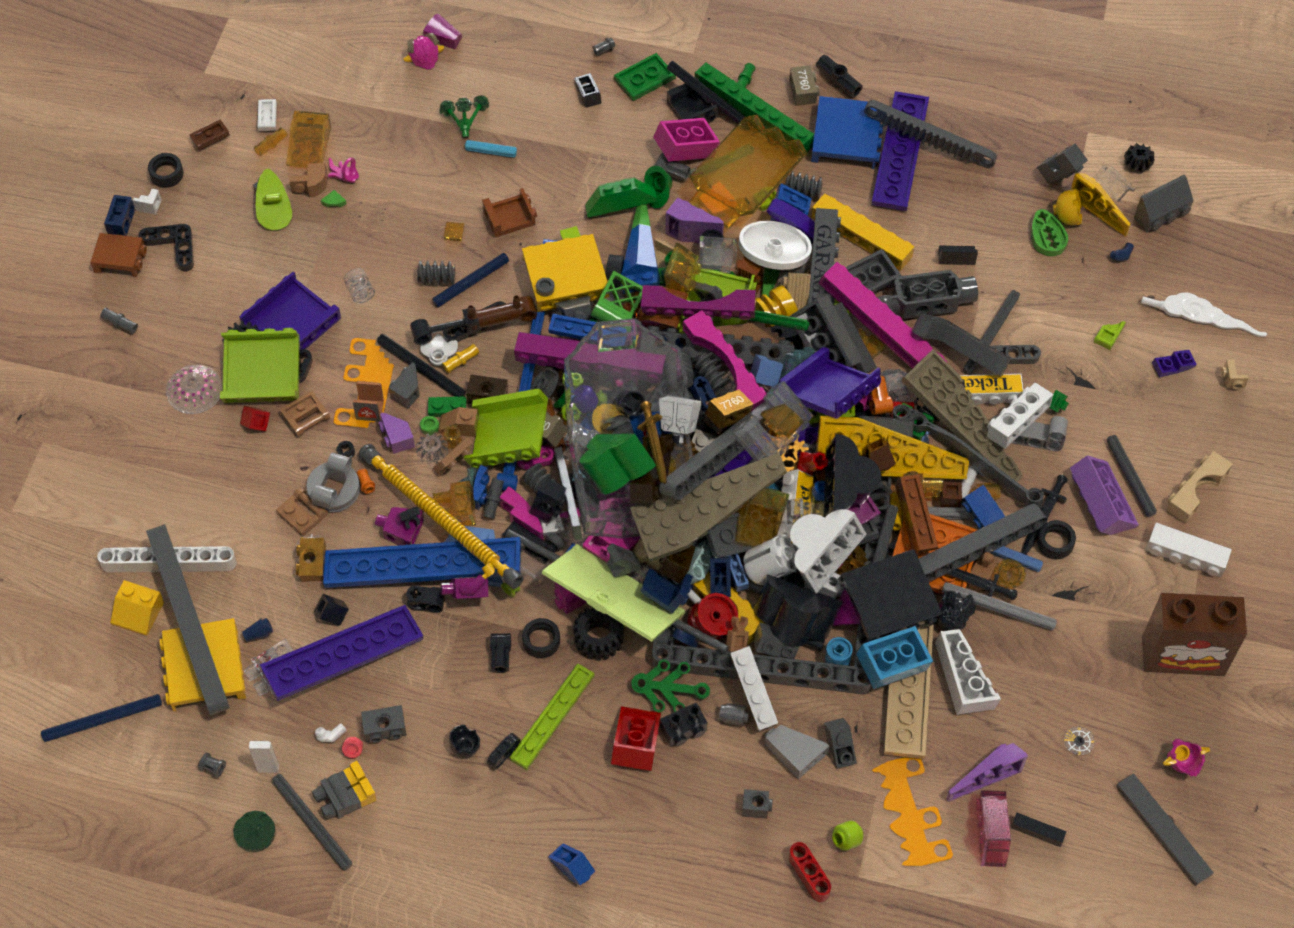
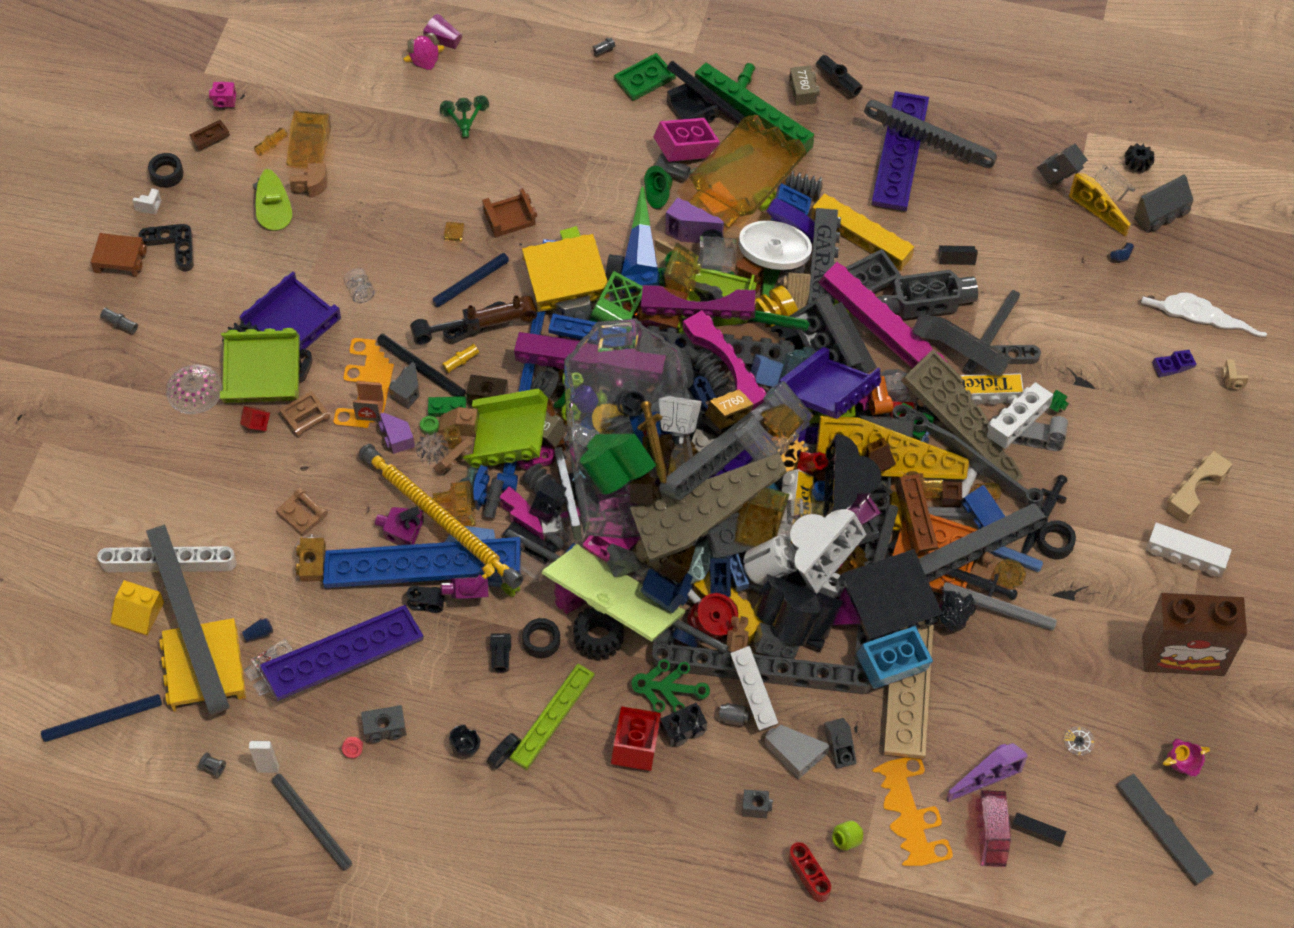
dark blue brick [104,195,135,236] -> none
clear green tile [233,810,276,853] -> none
white plate [258,99,277,131] -> none
light grey piece [307,452,360,512] -> none
dark grey hips [312,761,376,819] -> none
black panel [314,594,349,626] -> none
white arm [315,723,347,742] -> none
bright green tile [321,190,347,207] -> none
dark pink piece [328,157,359,183] -> none
black bush [337,441,355,458] -> none
orange pin [356,469,375,494] -> none
dark grey piece [417,260,456,284] -> none
white plate [421,334,458,366] -> none
medium azure axle [465,140,517,157] -> none
dark grey tile [536,278,555,297] -> none
blue slope [548,843,595,885] -> none
black slope [574,73,602,108] -> none
green wedge [585,176,657,218] -> none
blue panel [811,96,883,169] -> none
dark azure wheel [824,637,853,666] -> none
clear yellow plate [858,328,885,359] -> none
white wedge [935,629,1001,715] -> none
bright green piece [1031,209,1068,256] -> none
yellow cylinder [1053,189,1082,225] -> none
medium lavender slope [1070,455,1139,535] -> none
lime tile [1094,321,1126,350] -> none
dark grey axle [1107,435,1157,517] -> none
none -> dark pink brick [209,82,237,107]

